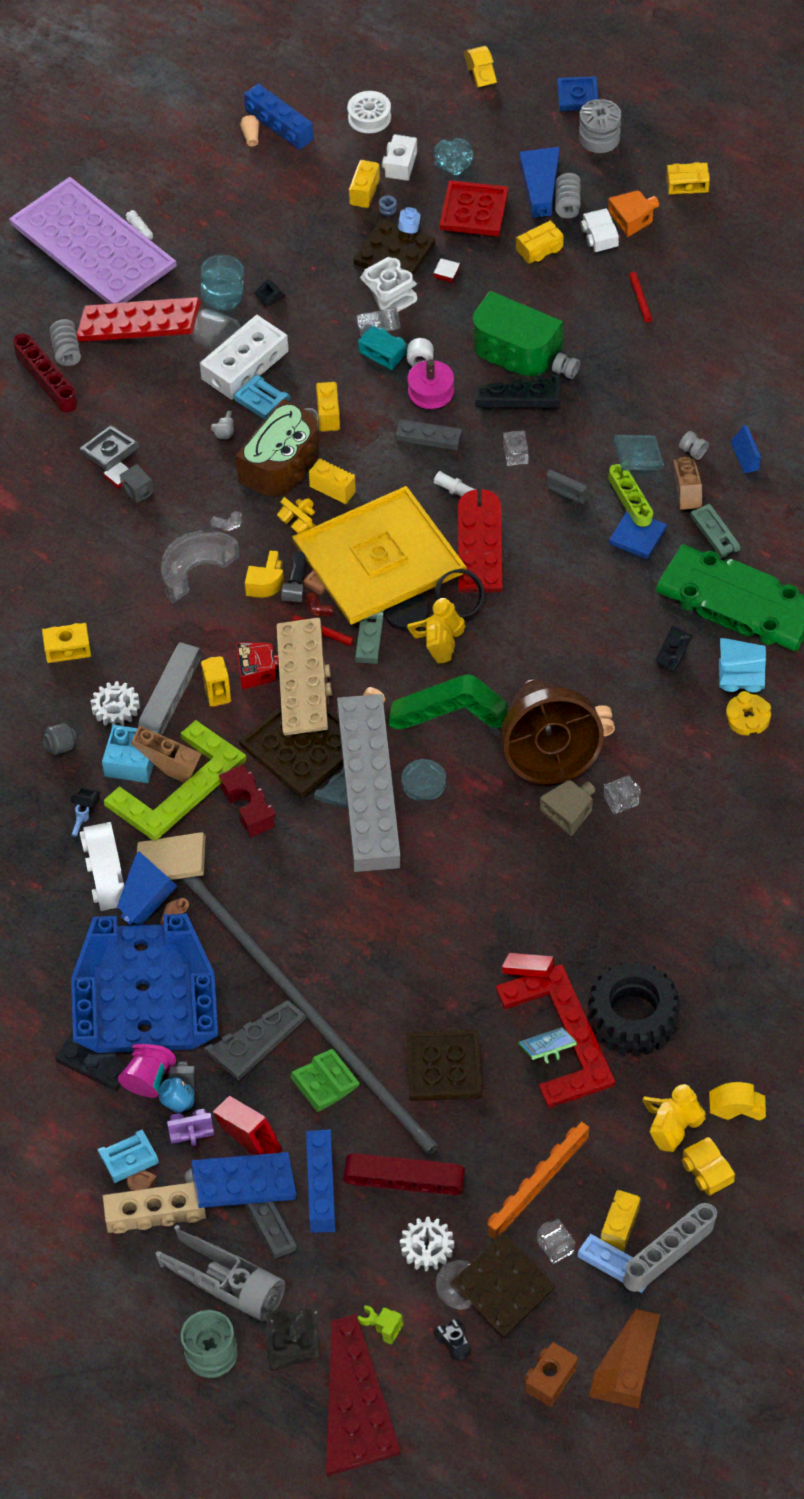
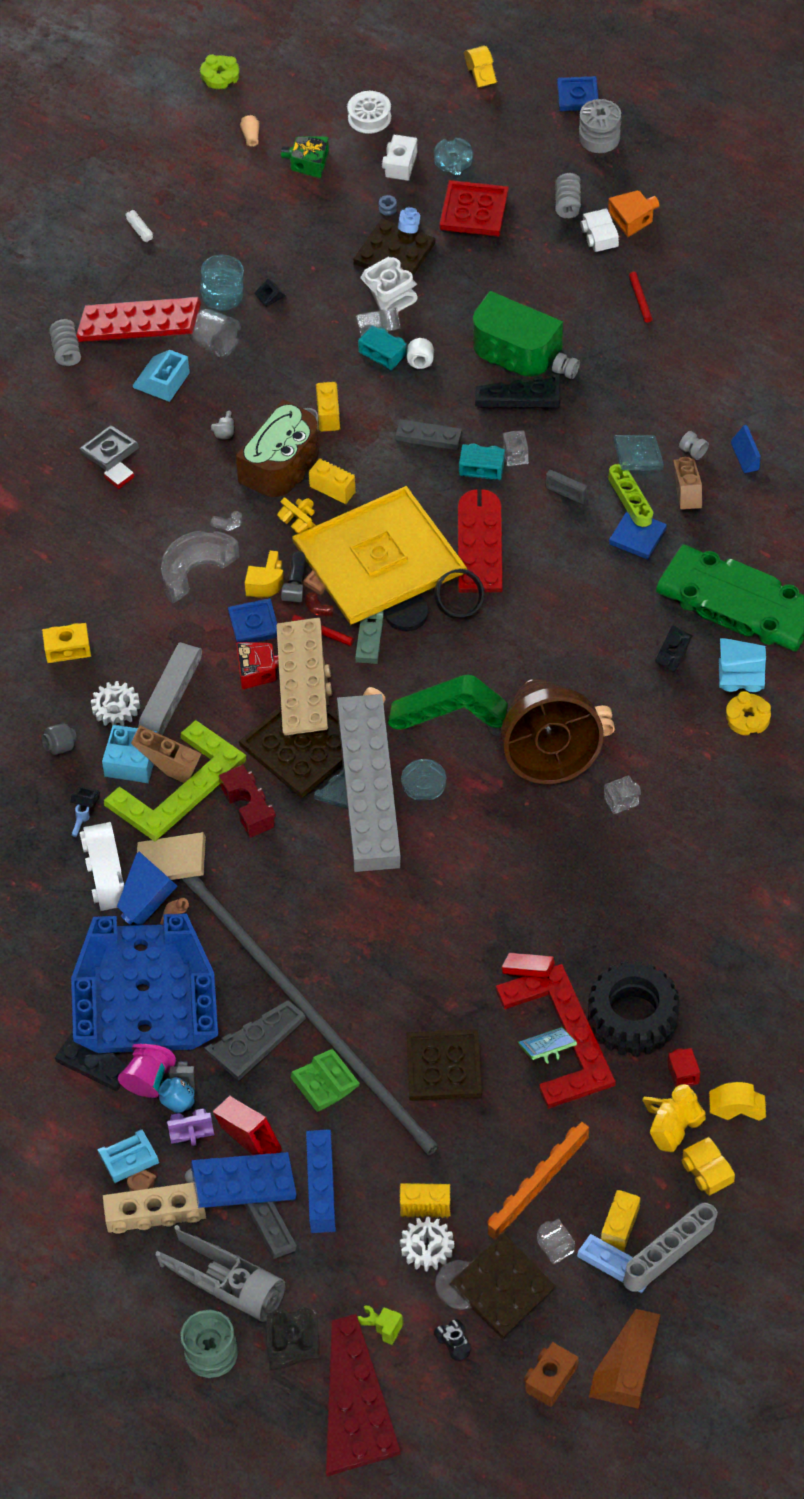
lavender plate [9,177,177,304] -> none
dark red beam [13,333,77,413] -> none
dark grey brick [120,464,154,503] -> none
white brick [200,315,288,400] -> none
yellow brick [201,656,231,707] -> none
medium azure plate [234,375,291,420] -> none
blue brick [244,83,314,150] -> none
dark red beam [343,1153,465,1196] -> none
yellow brick [349,160,380,208] -> none
yellow piece [407,598,466,664] -> none
dark pink wheel [408,360,454,409] -> none
white tile [434,259,460,283] -> none
white pin [434,471,476,497] -> none
yellow brick [516,220,563,264] -> none
blue slope [519,147,559,218] -> none
dark tan torso [540,781,595,836] -> none
yellow brick [666,162,710,195] -> none
sand green plate [691,504,740,560] -> none
none -> medium azure slope [133,350,190,402]
none -> lime plate [200,55,239,89]
none -> blue tile [228,598,277,643]
none -> torso [281,136,329,178]
none -> yellow brick [400,1183,450,1218]
none -> teal brick [459,443,505,480]
none -> red brick [667,1048,700,1088]

